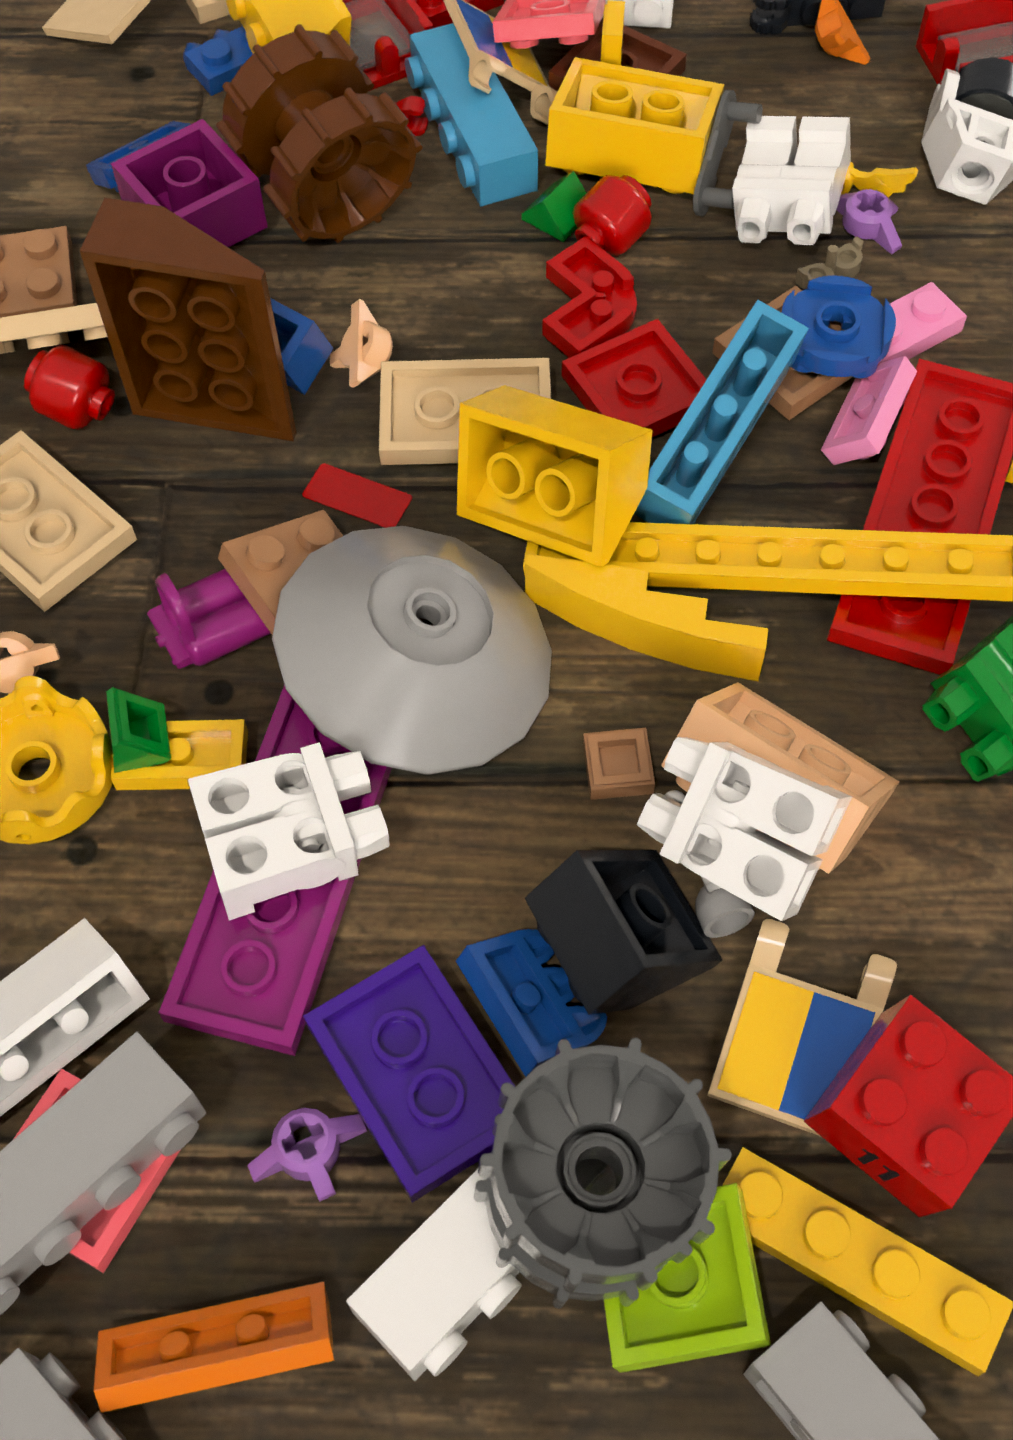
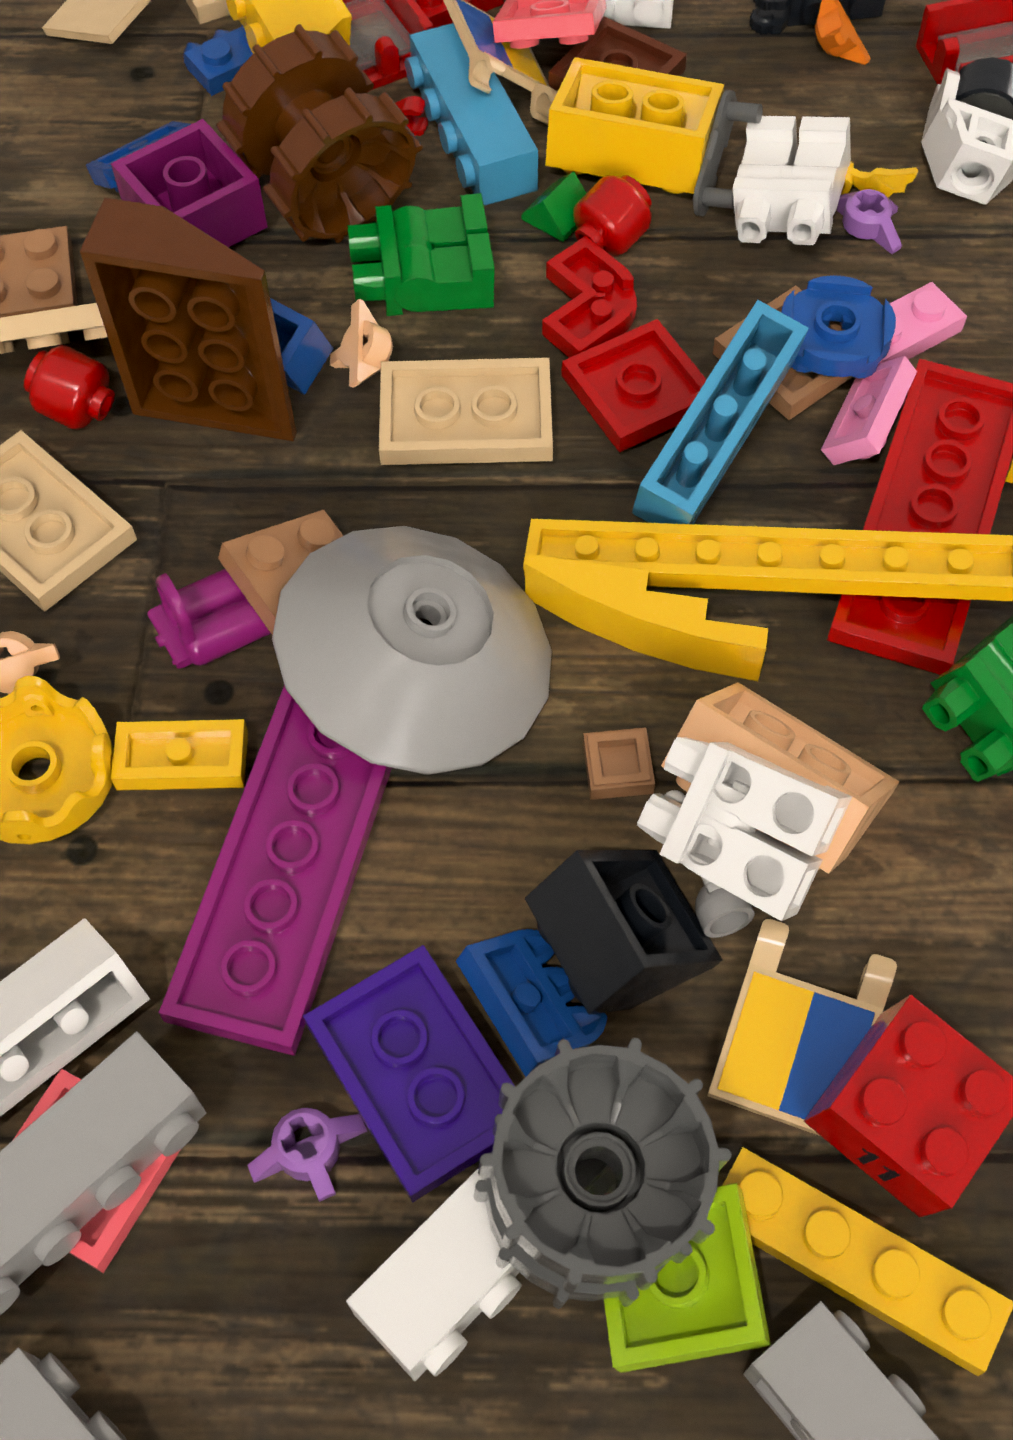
orange plate [93,1282,334,1413] -> none
green slope [106,687,171,773] -> none
white hips [188,742,390,921] -> none
red sticker [302,463,412,528] -> none
yellow slope [457,385,653,567] -> none
yellow tile [601,1,625,65] -> none
dark tan piece [795,236,864,289] -> none
none -> green hips [347,193,495,316]

